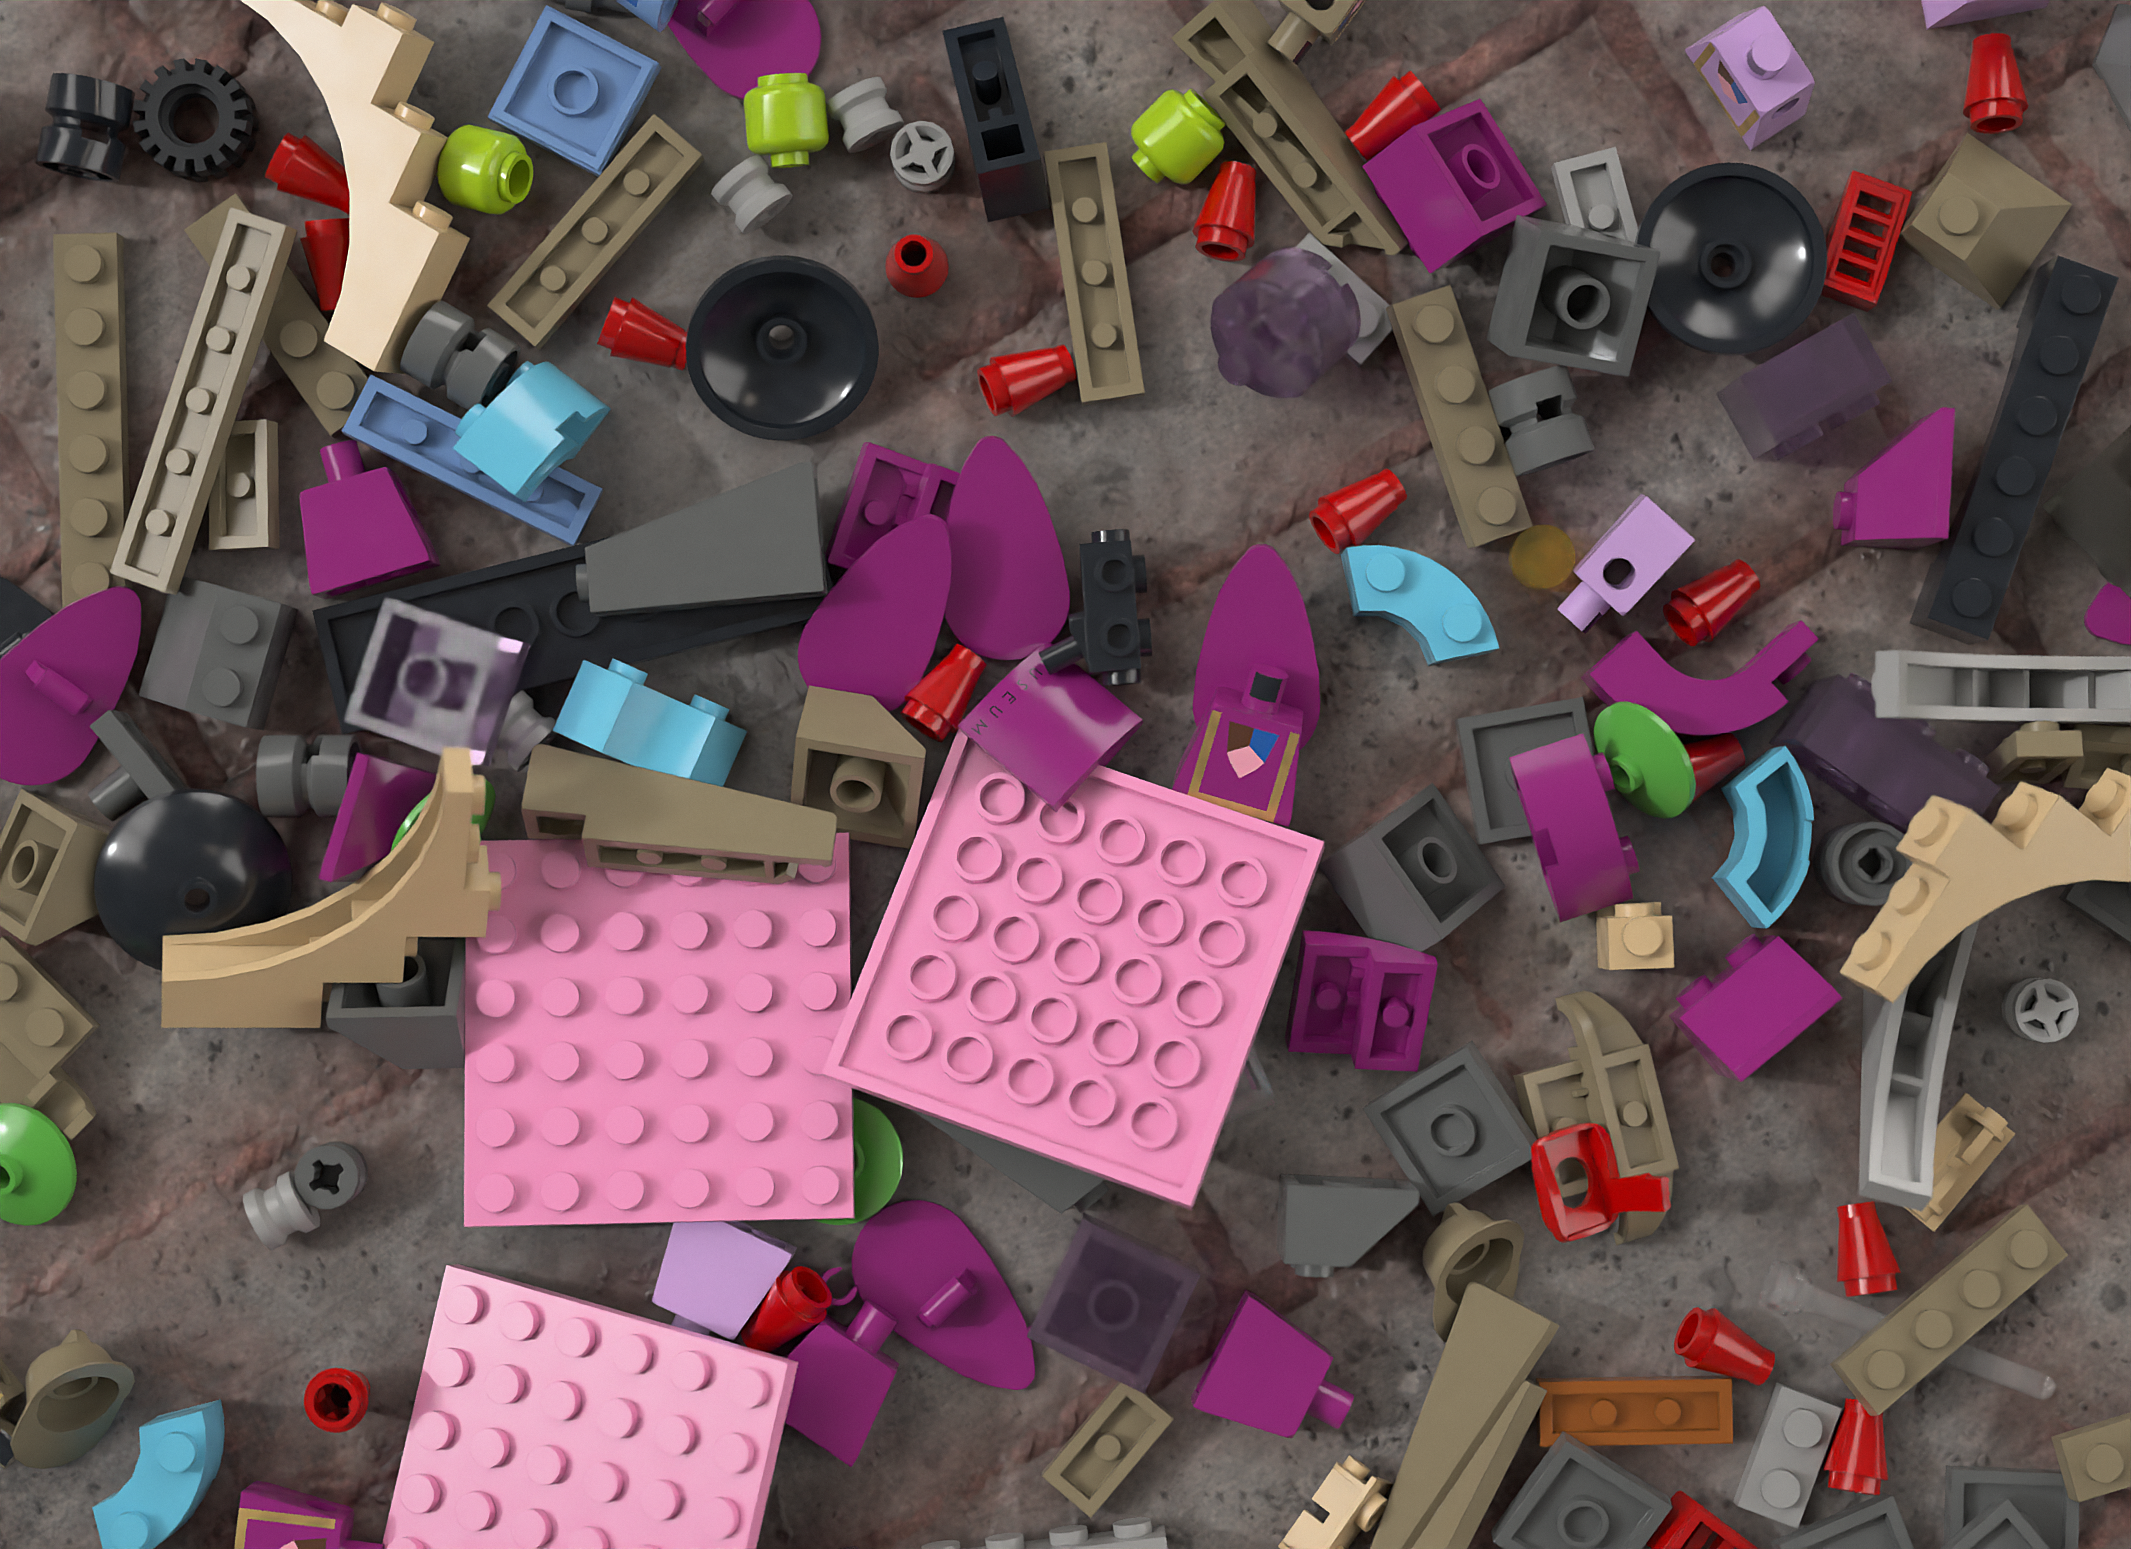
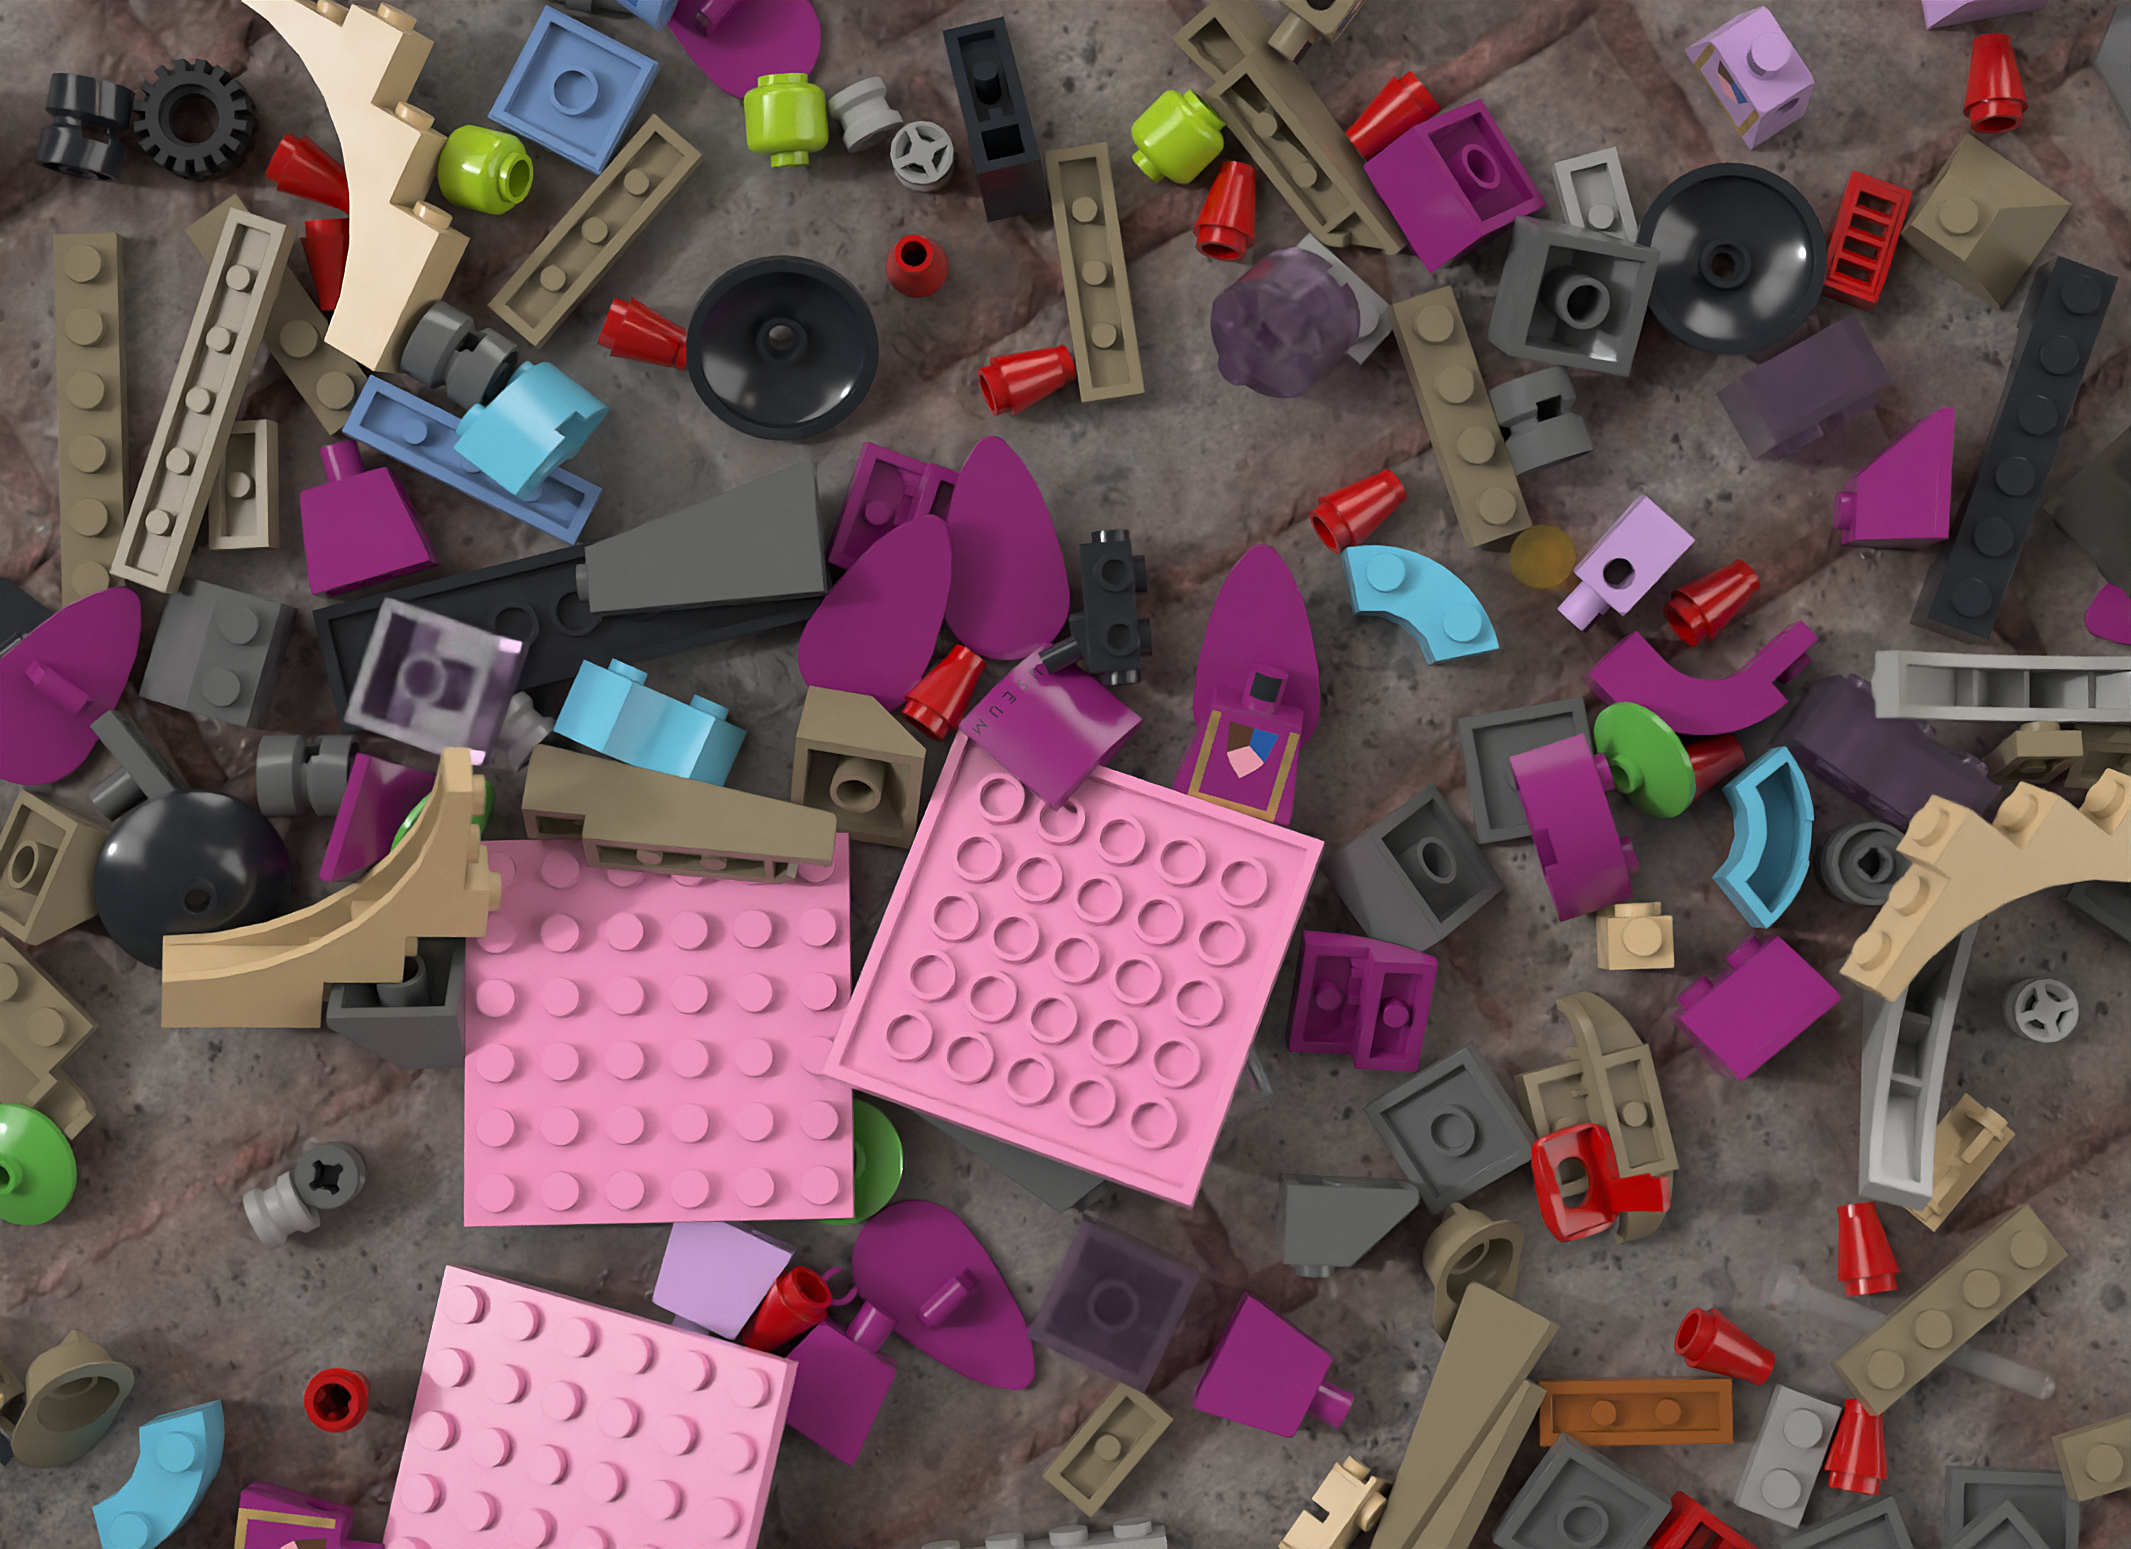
light grey wheel [711,154,793,235] -> none

